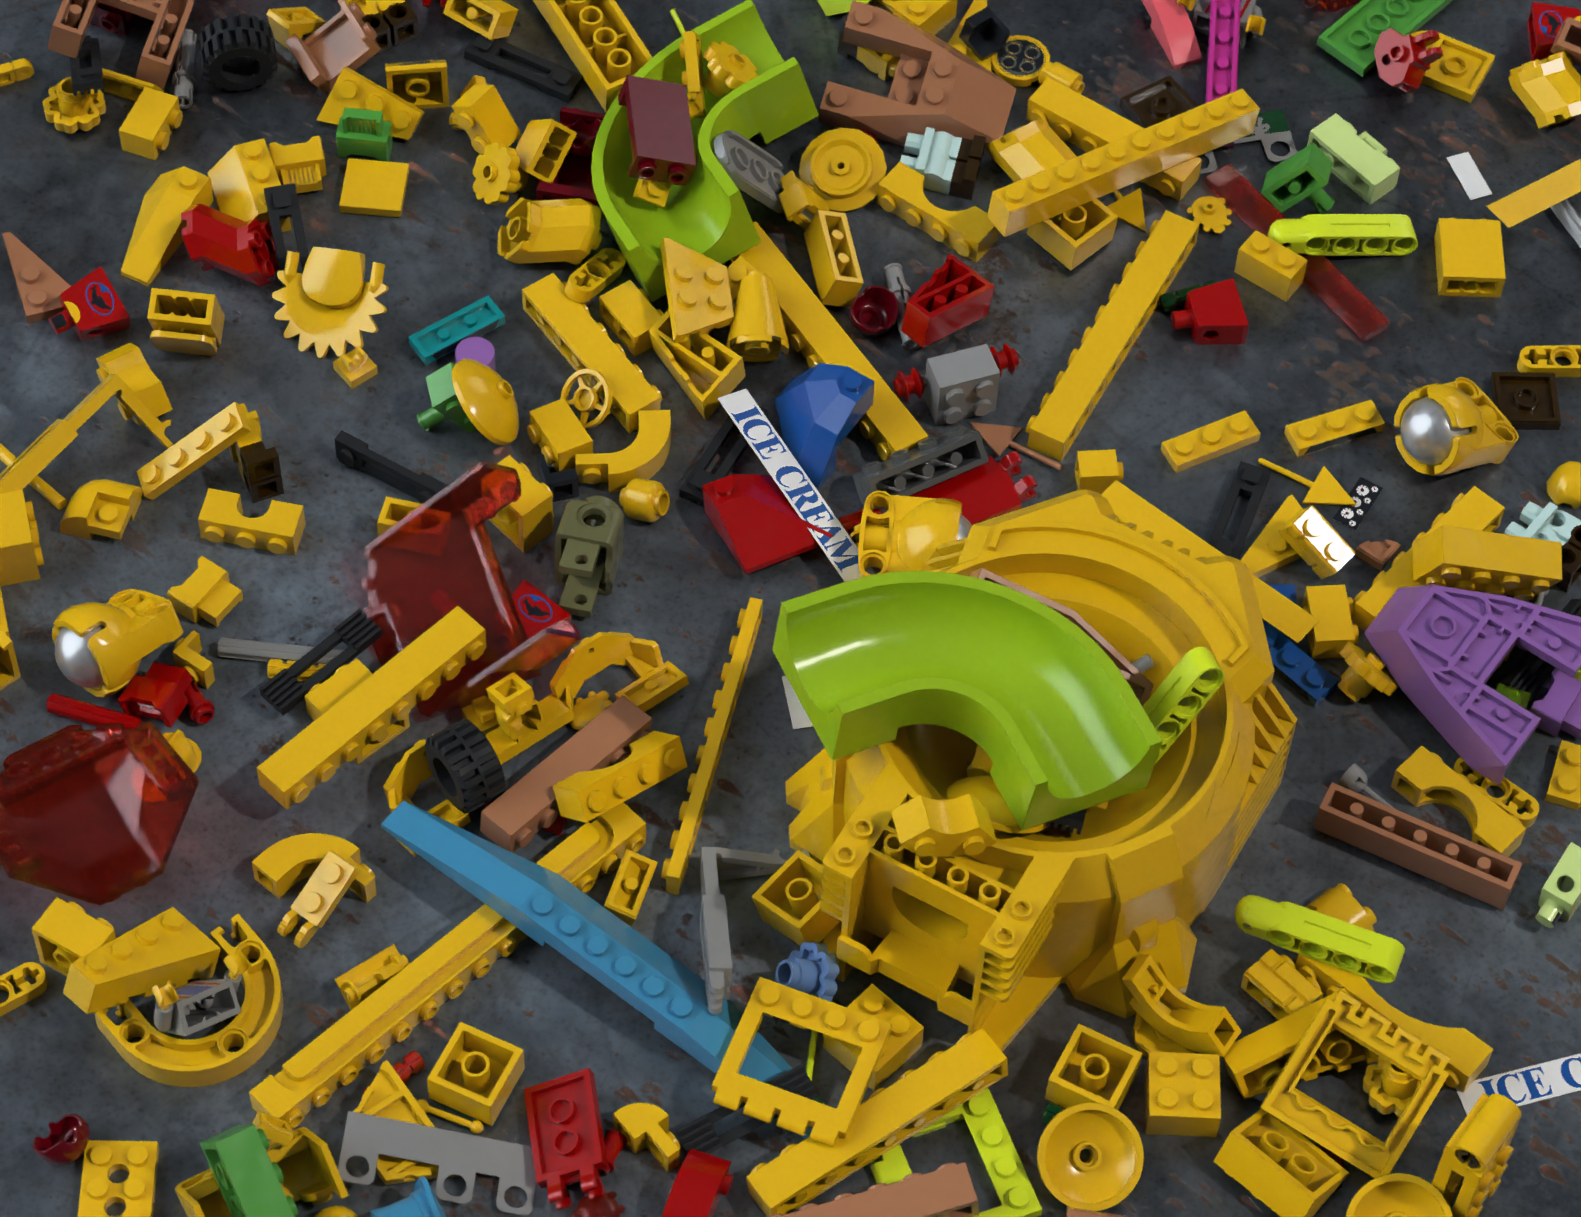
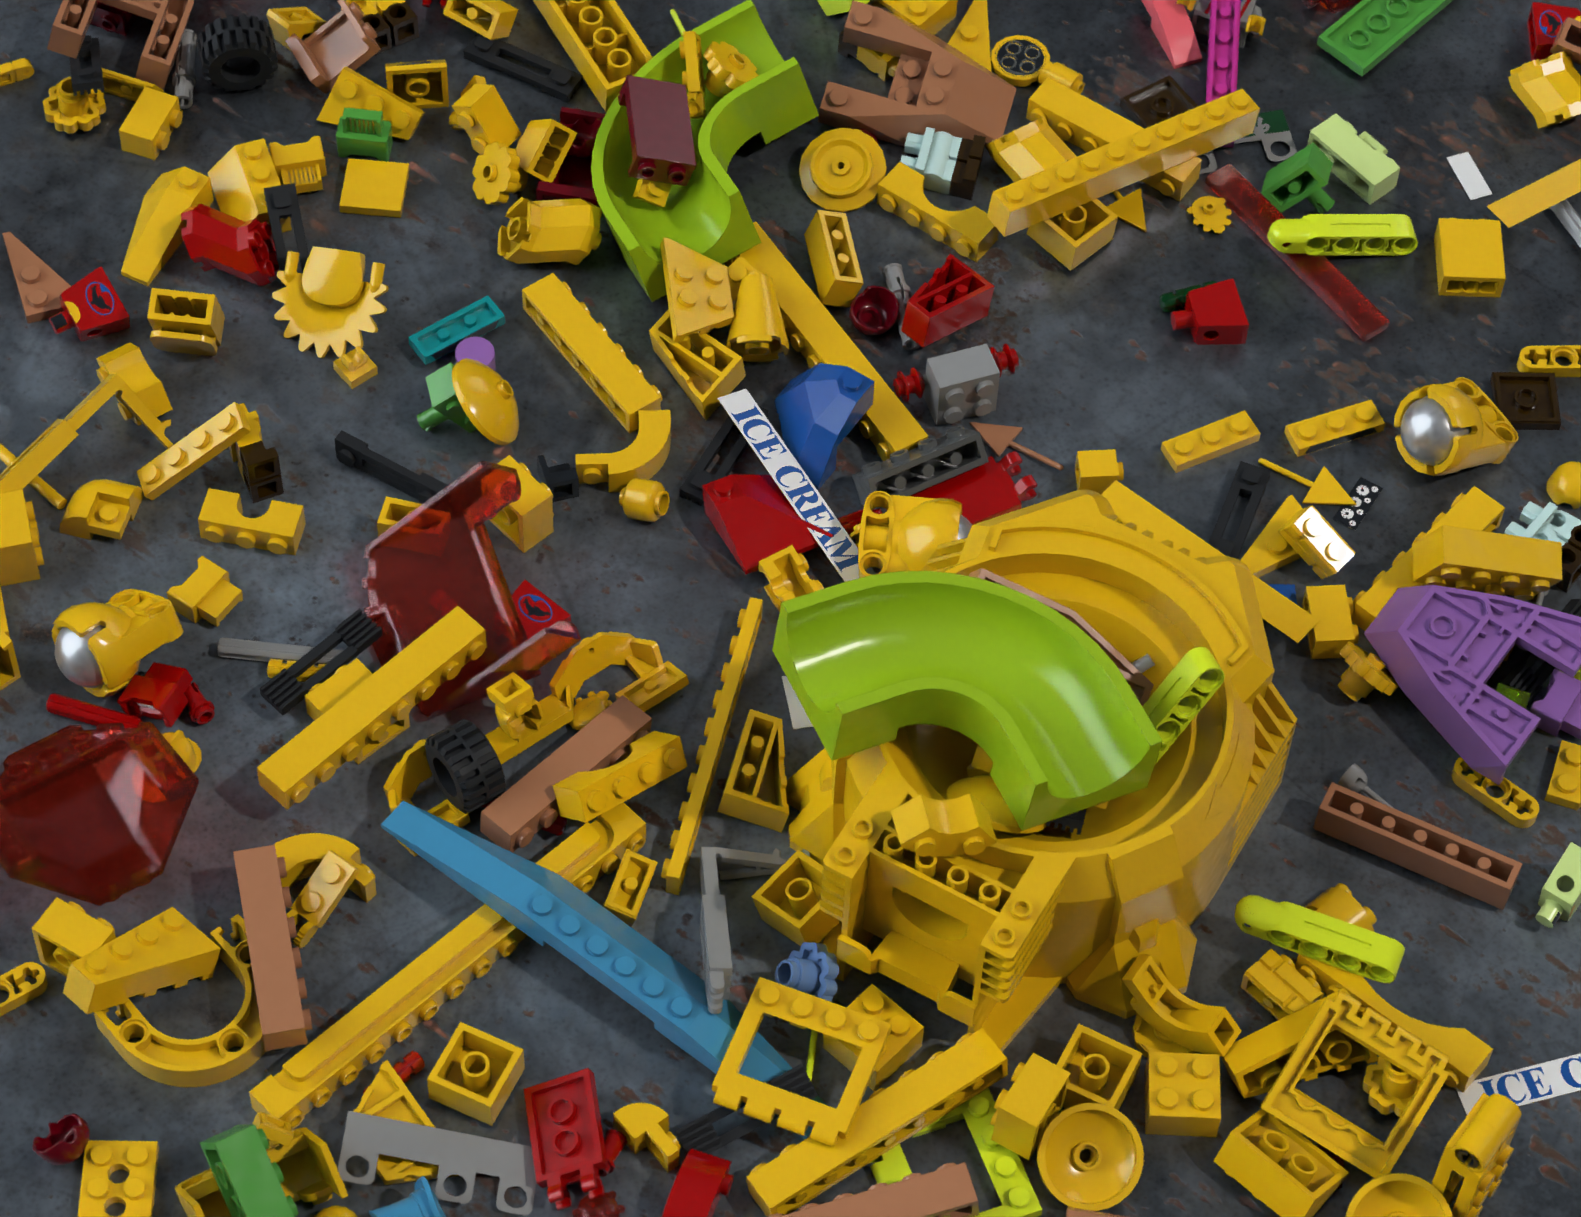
light grey torso [151,949,251,1036] -> none
yellow bracket [173,630,215,689] -> none
yellow hinge [334,944,410,1010] -> none
yellow hinge [417,1099,484,1134] -> none
yellow tile [461,695,499,735] -> none
yellow brick [527,398,593,472] -> none
olive piece [554,496,624,618] -> none
yellow wheel [560,369,612,429] -> none
yellow beam [564,248,626,303] -> none
yellow brick [599,280,664,357] -> none
light grey tile [714,130,784,214] -> none
yellow piece [778,171,829,231] -> none
black panel [959,7,1010,61] -> none
yellow brick [1025,210,1200,462] -> none
yellow brick [1234,230,1308,302] -> none
blue plate [1263,621,1339,707] -> none
nougat tile [1355,539,1401,571] -> none
red hinge [1374,28,1444,94] -> none
yellow arch [1391,745,1527,857] -> none
yellow tile [1410,30,1495,103] -> none
none -> nougat brick [233,845,313,1051]
none -> yellow wedge [717,709,789,833]
none -> yellow cylinder [758,545,824,612]
none -> yellow brick [990,1053,1071,1160]

